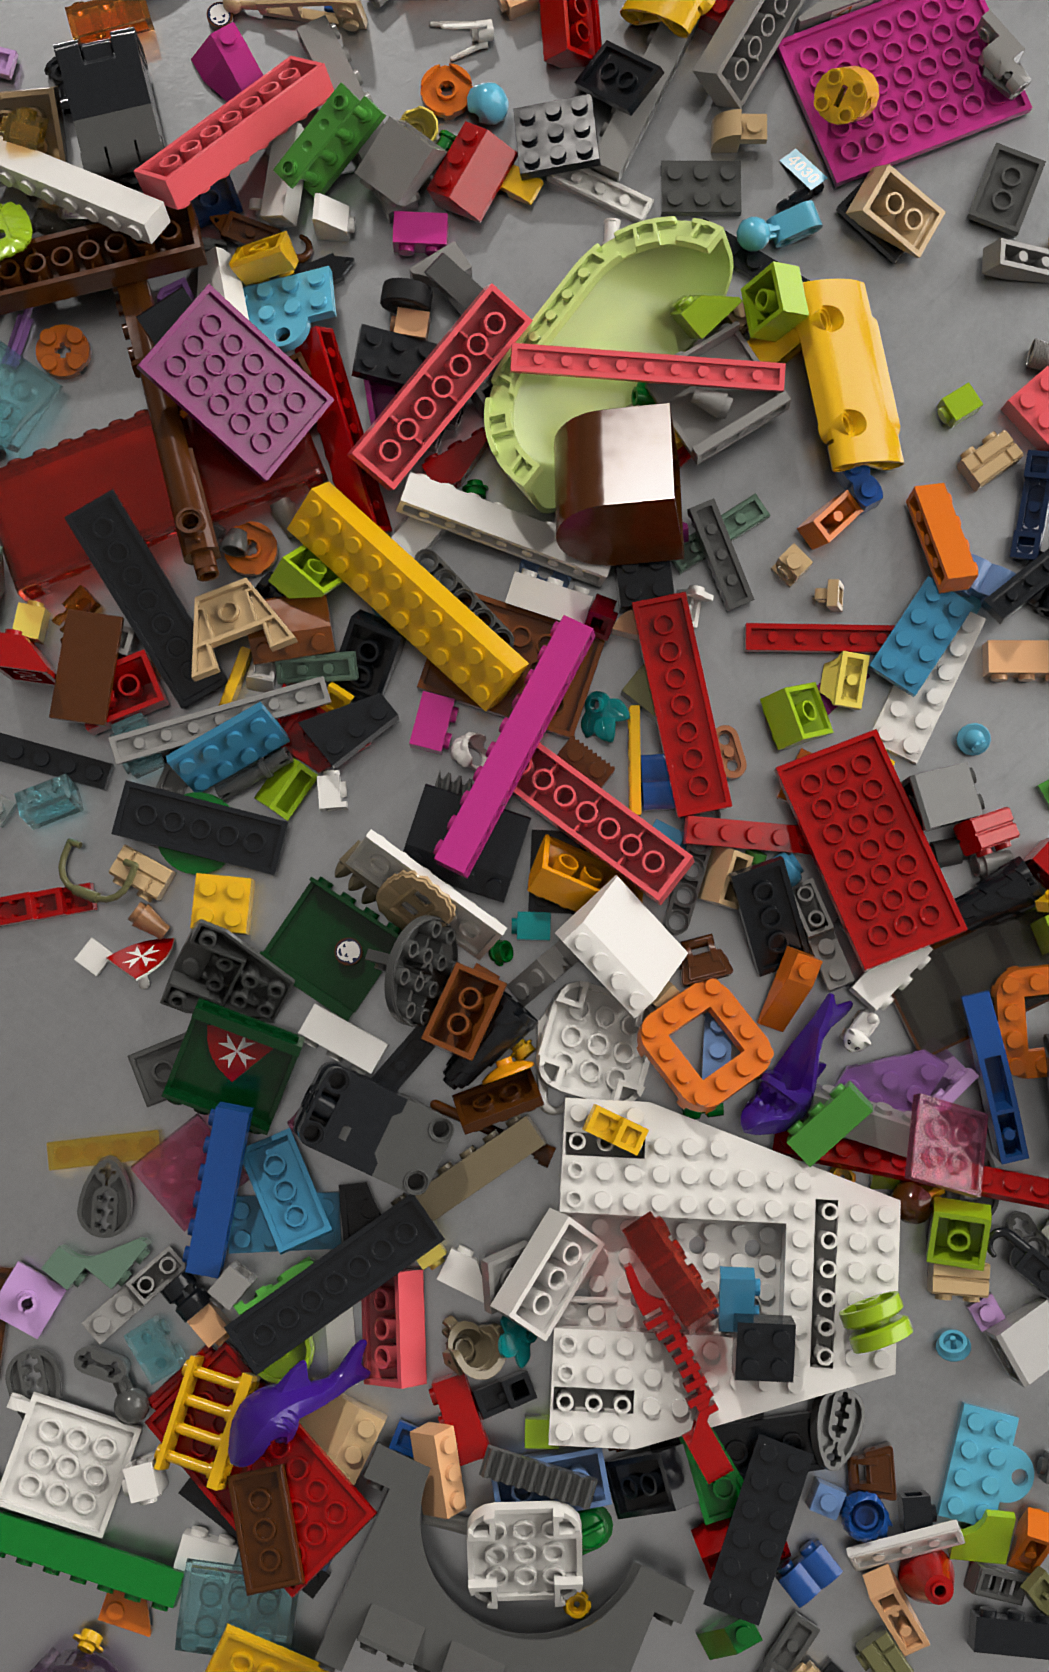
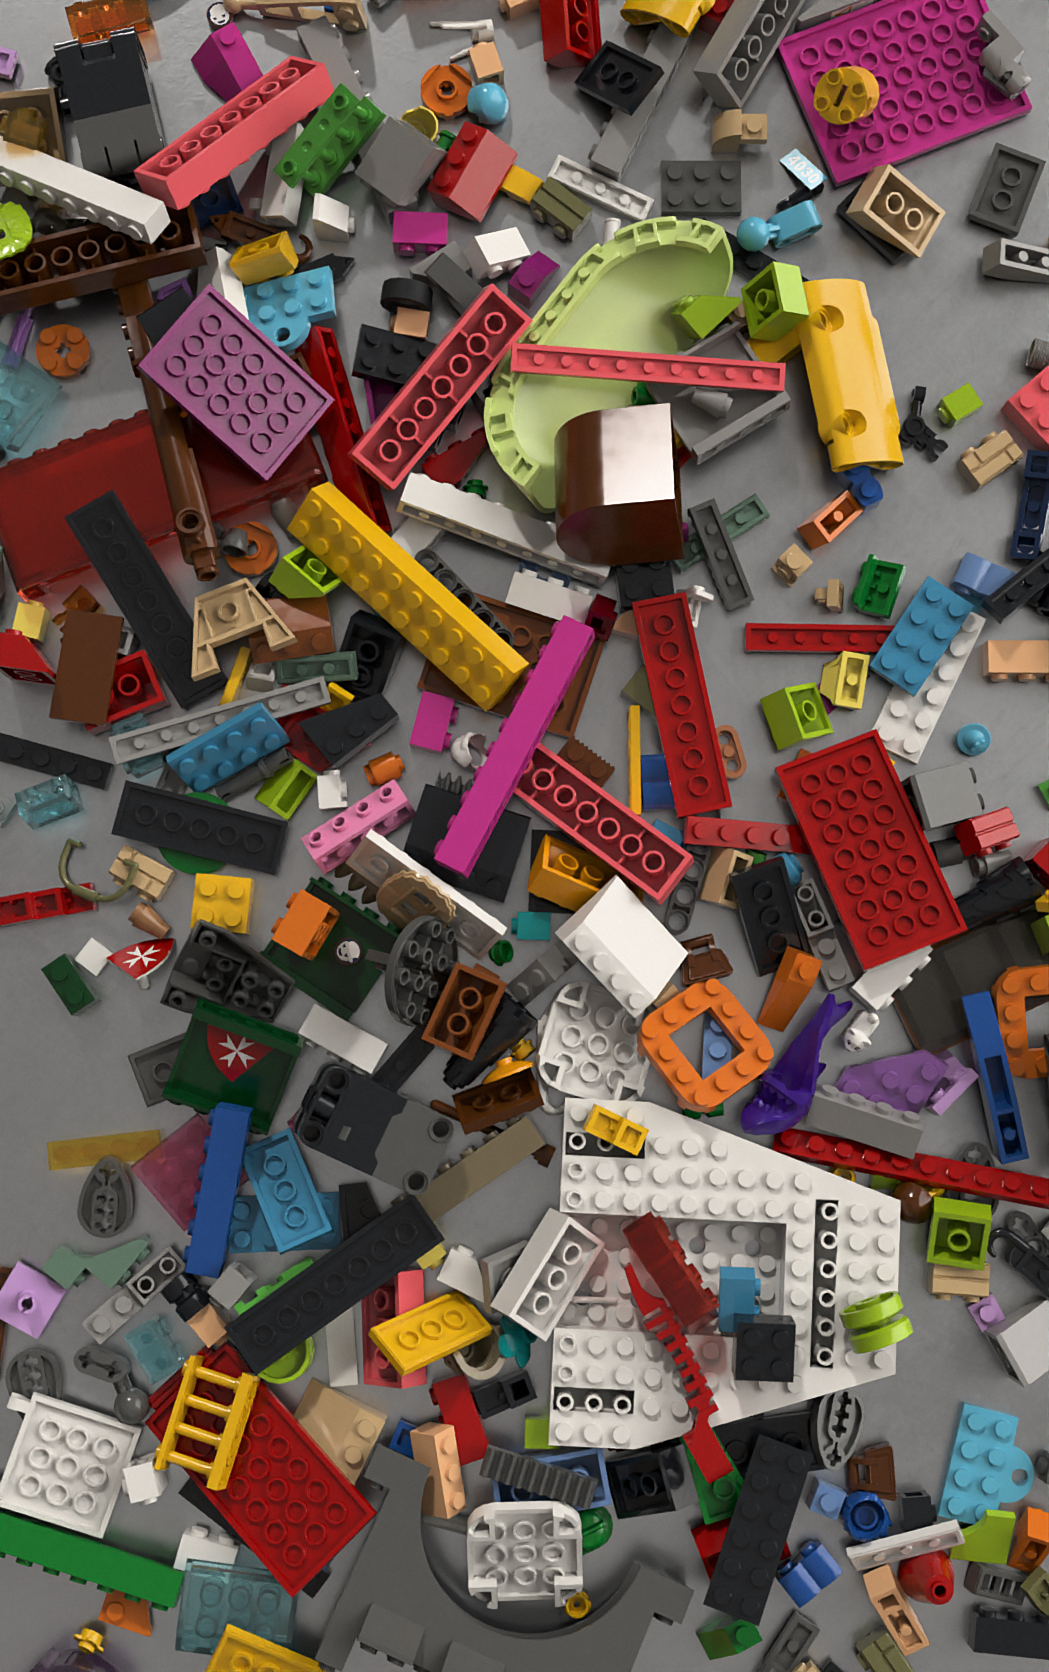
reddish brown tile [227,1464,305,1596] -> none
dark purple piece [228,1339,371,1467] -> none
plate [513,94,601,180] -> none
teal plate [581,691,630,743] -> none
bright green brick [786,1080,873,1167] -> none
clear pink plate [905,1093,989,1198] -> none
orange brick [906,483,979,593] -> none
medium azure hat [936,1330,971,1362] -> none
none -> dark green brick [41,953,101,1016]
none -> orange brick [271,889,341,961]
none -> bright pink brick [301,779,416,874]
none -> orange brick [363,751,405,787]
none -> yellow tile [368,1289,493,1377]
none -> white brick [463,227,531,279]
none -> light nougat brick [468,41,504,84]
none -> magenta slope [508,251,560,309]
none -> olive brick [530,177,592,241]
none -> green bracket [852,554,906,619]
none -> black piece [898,386,948,461]

